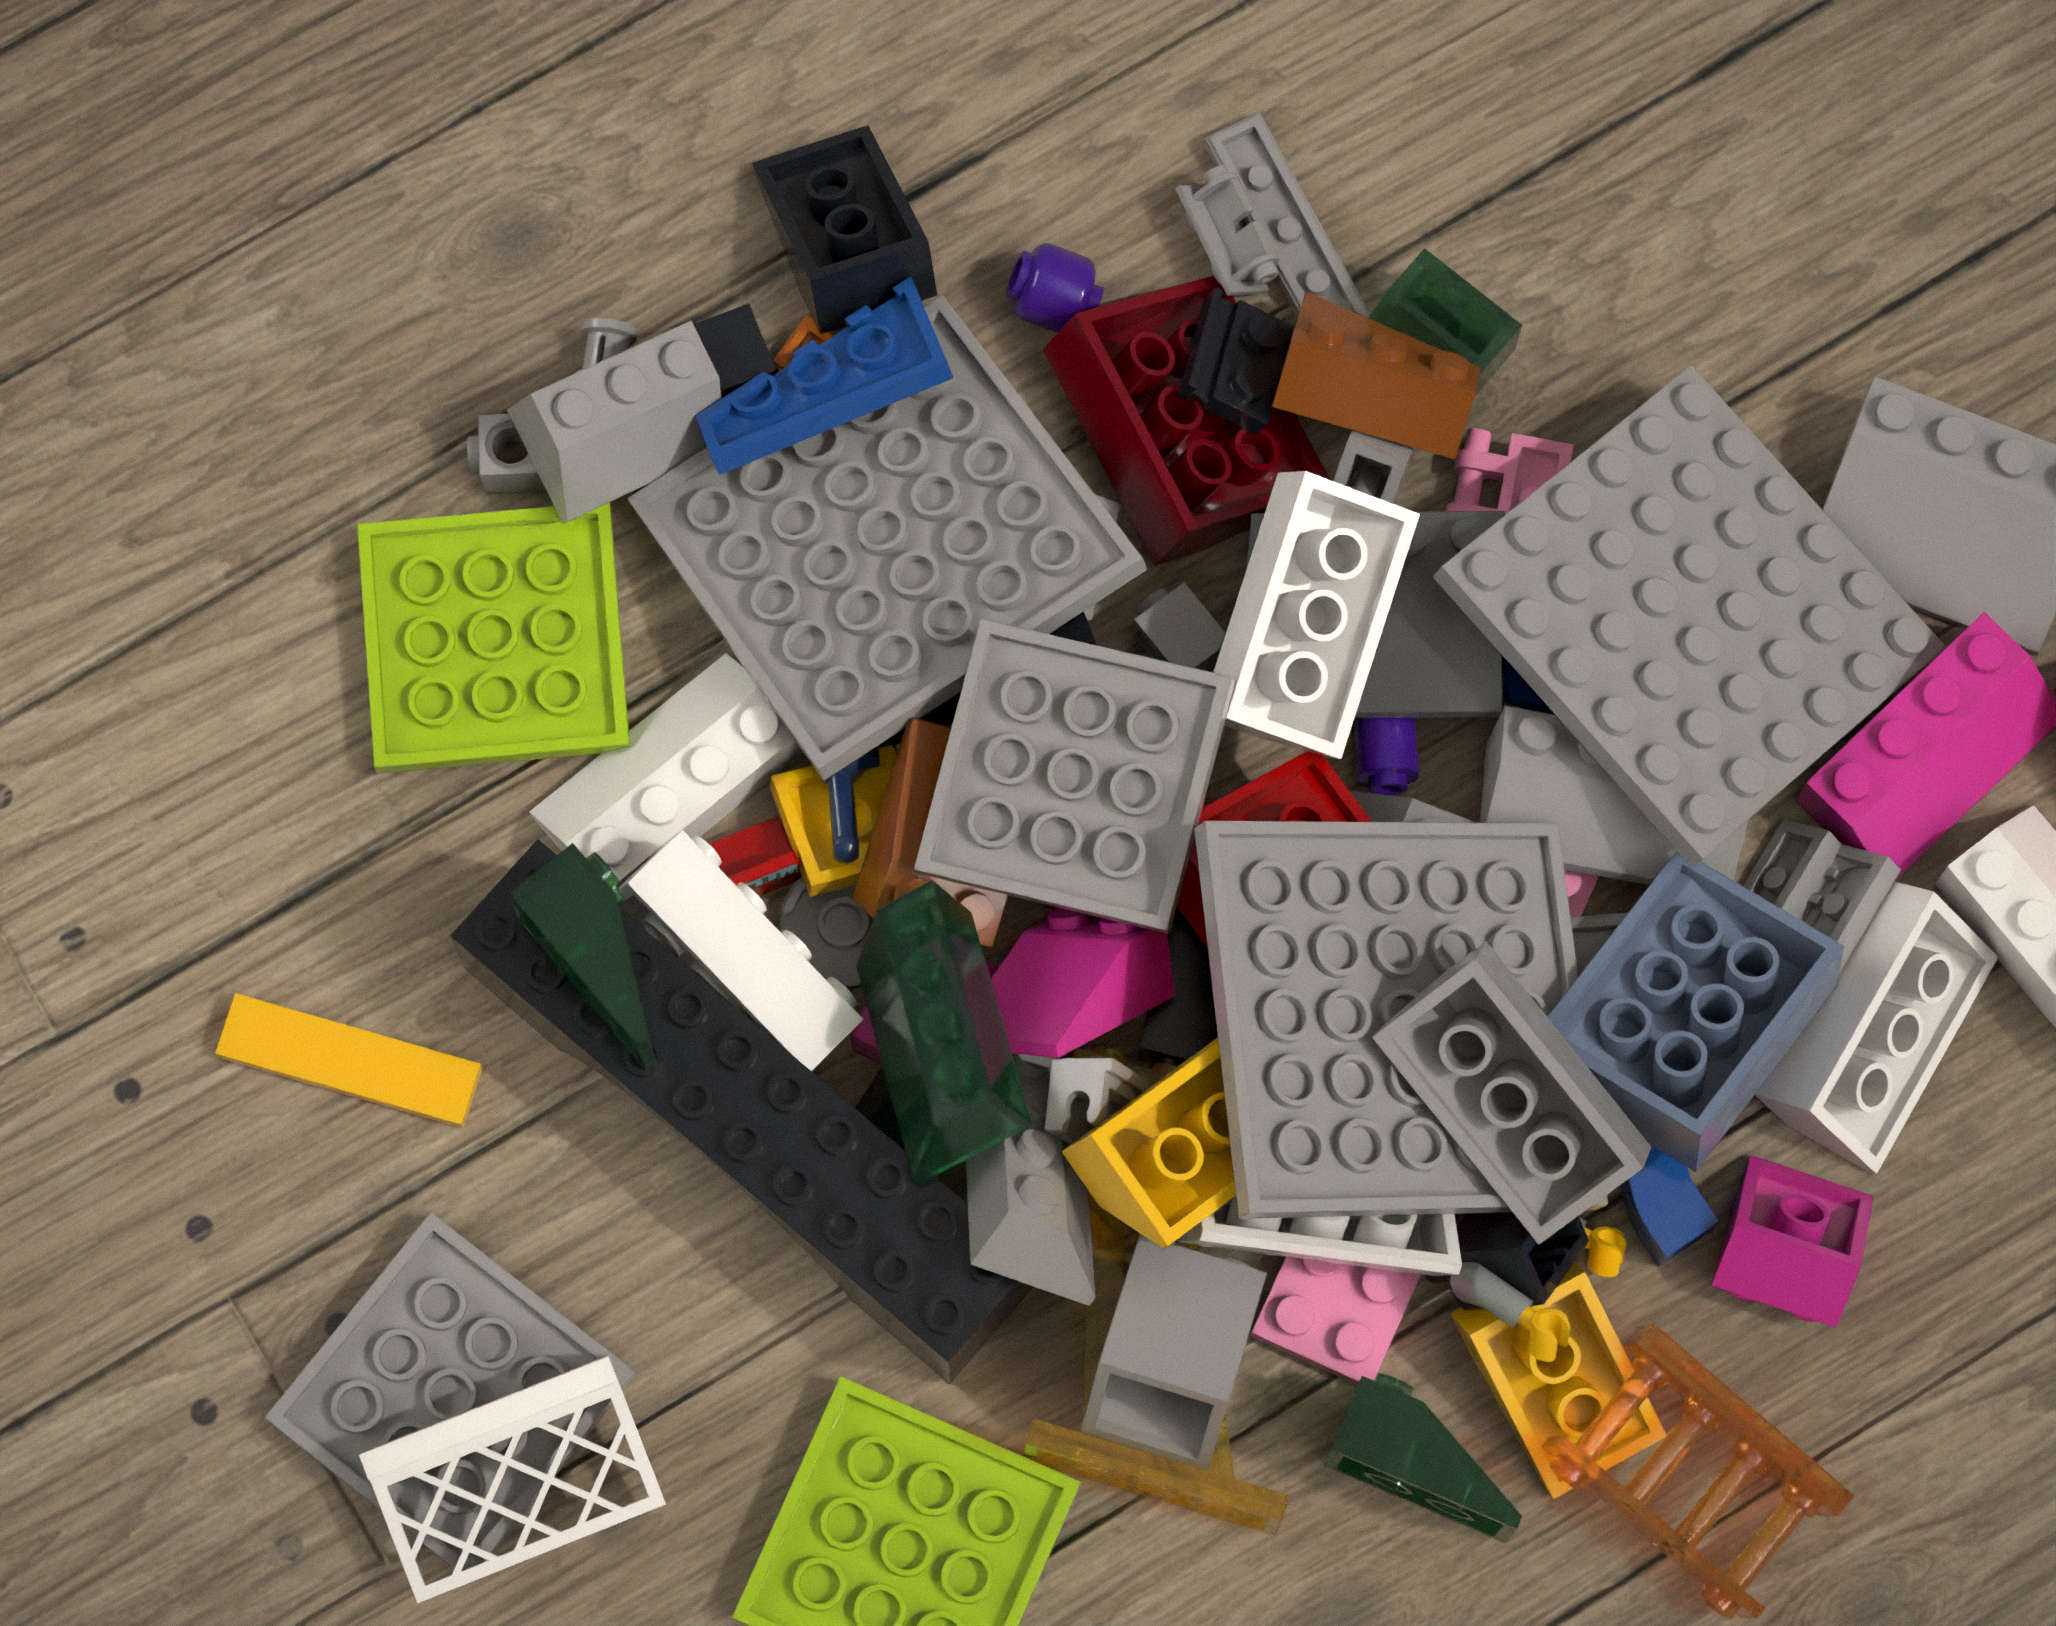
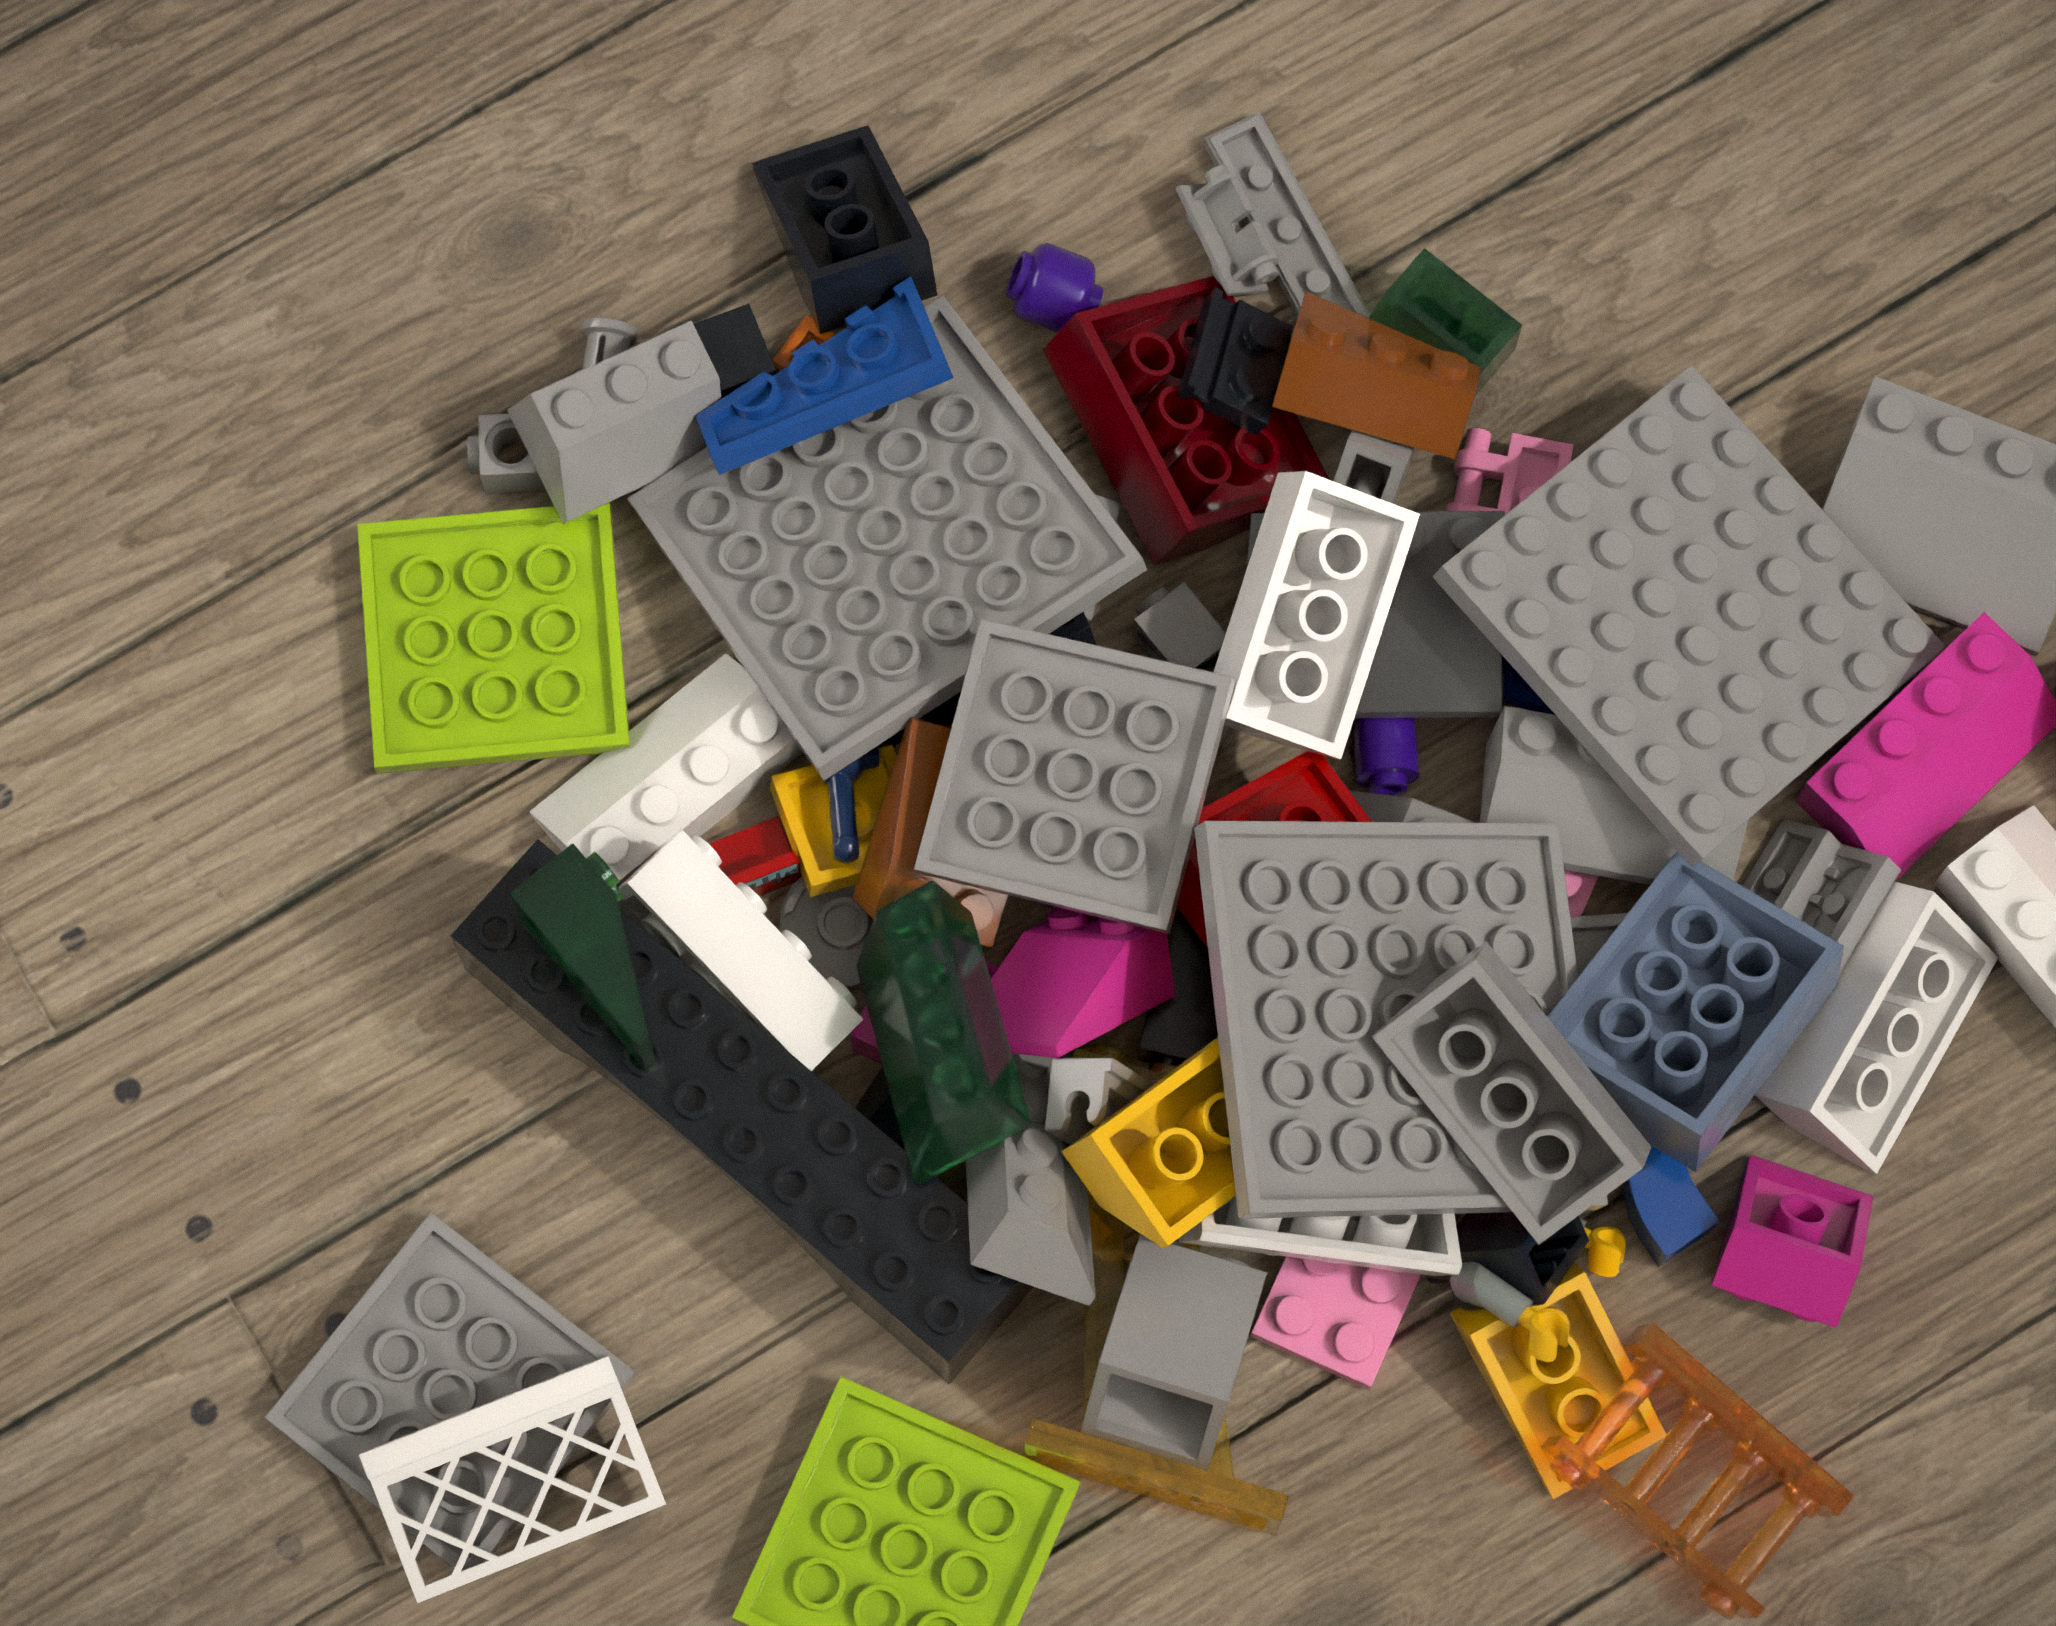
yellow tile [215,993,483,1129] -> none
clear green slope [1324,1373,1522,1543] -> none

